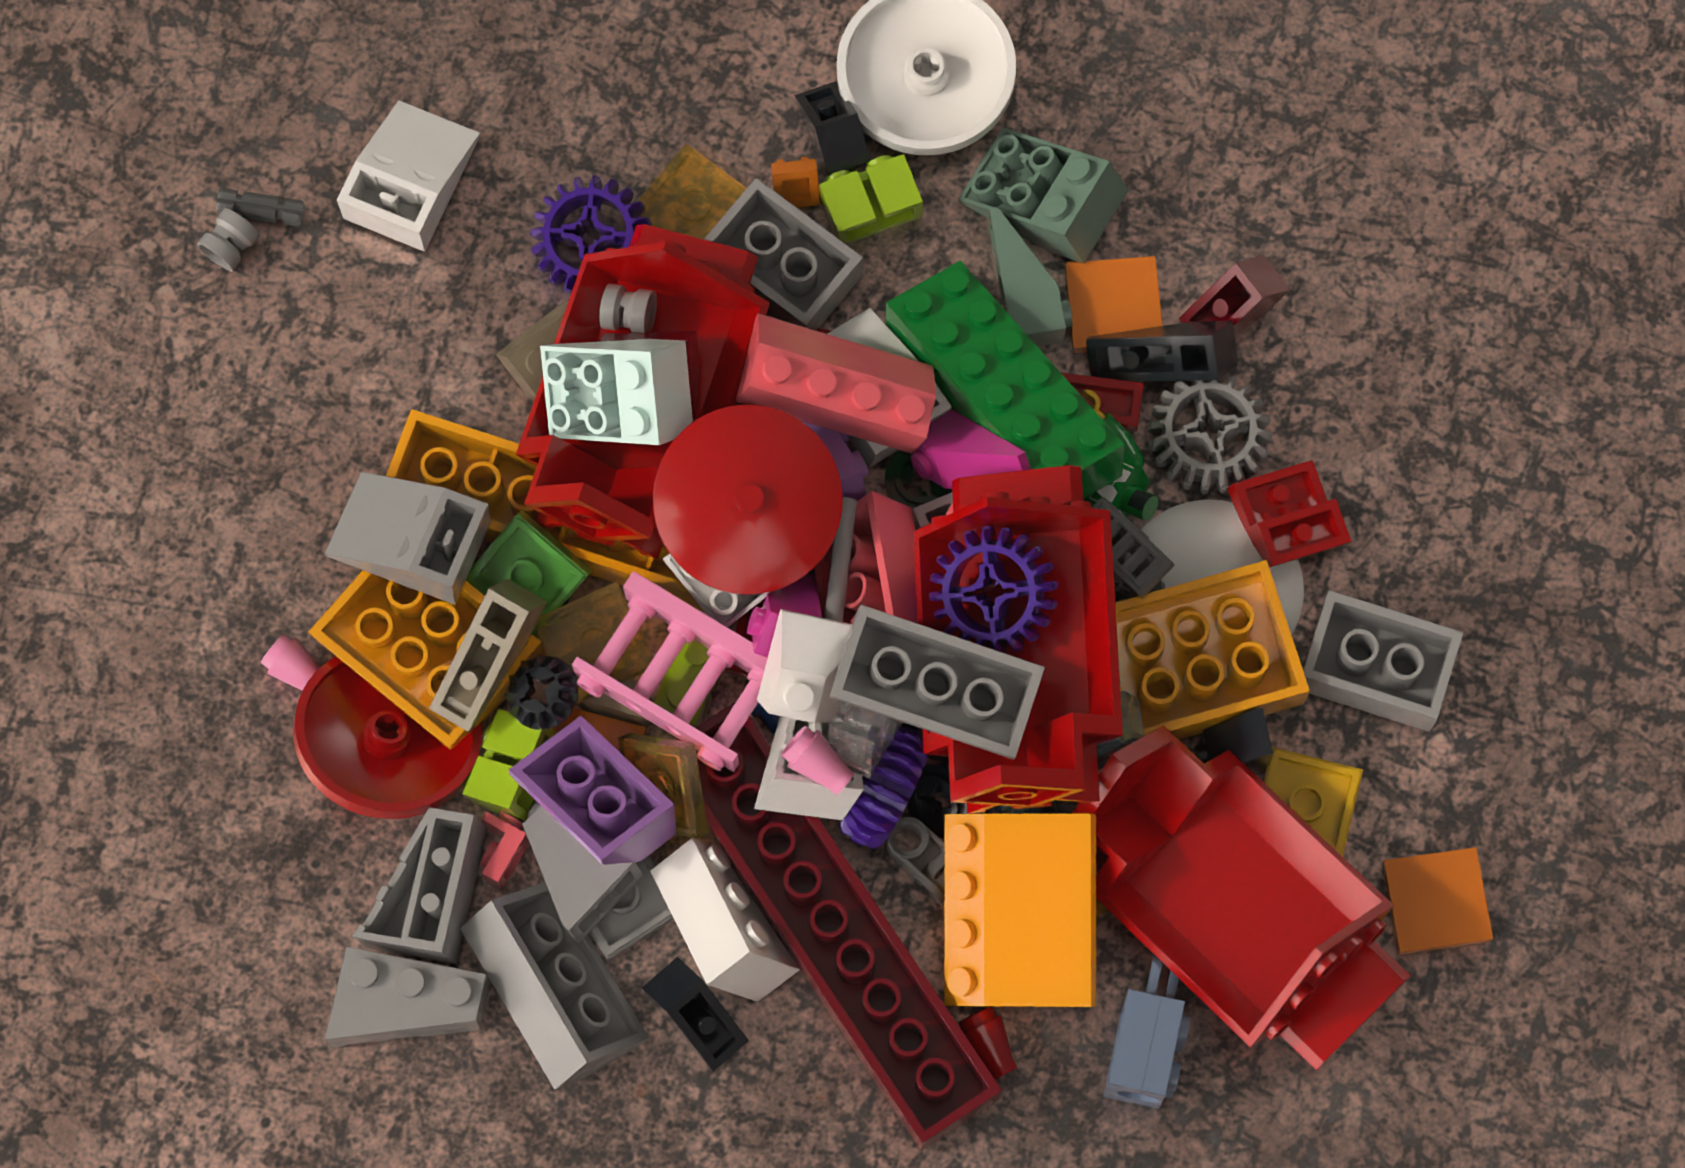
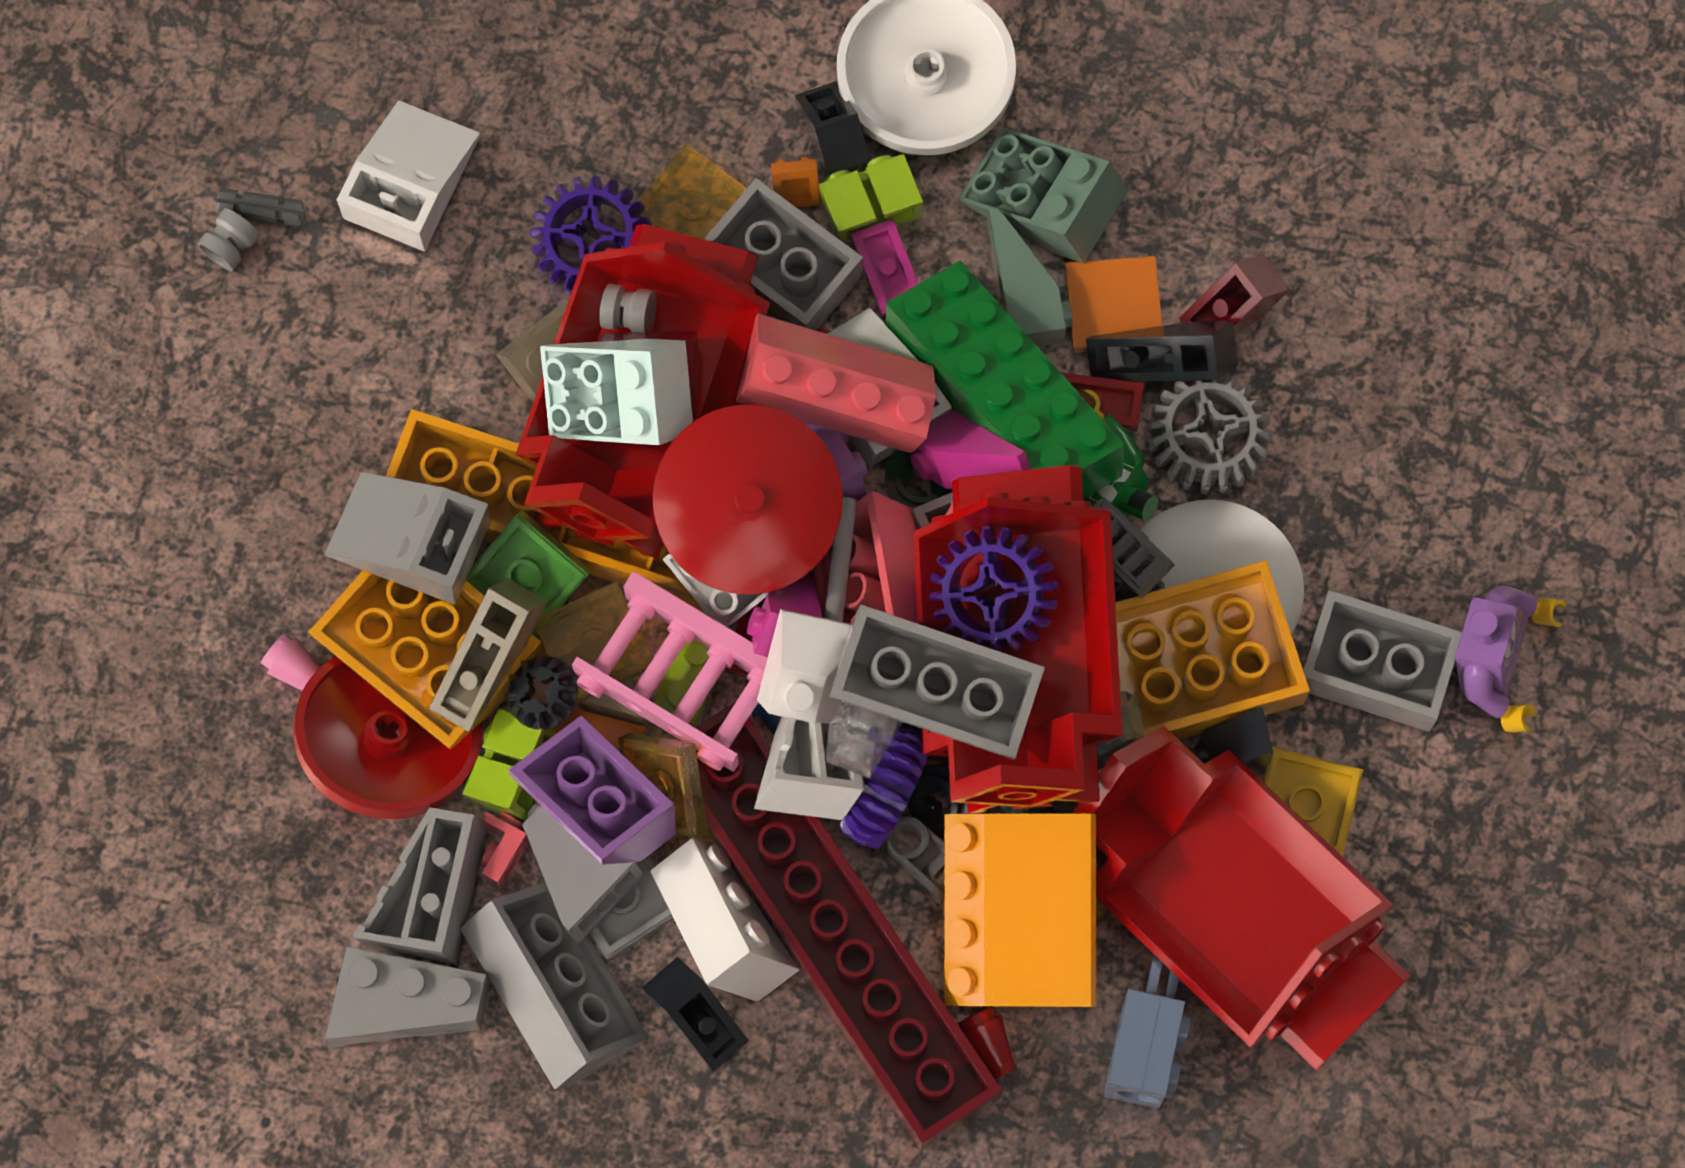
bright pink cone [781,726,854,795] -> none
red slope [1227,460,1352,568] -> none
orange tile [1382,847,1493,955] -> none
none -> dark pink plate [851,219,919,320]
none -> medium lavender torso [1455,585,1567,733]

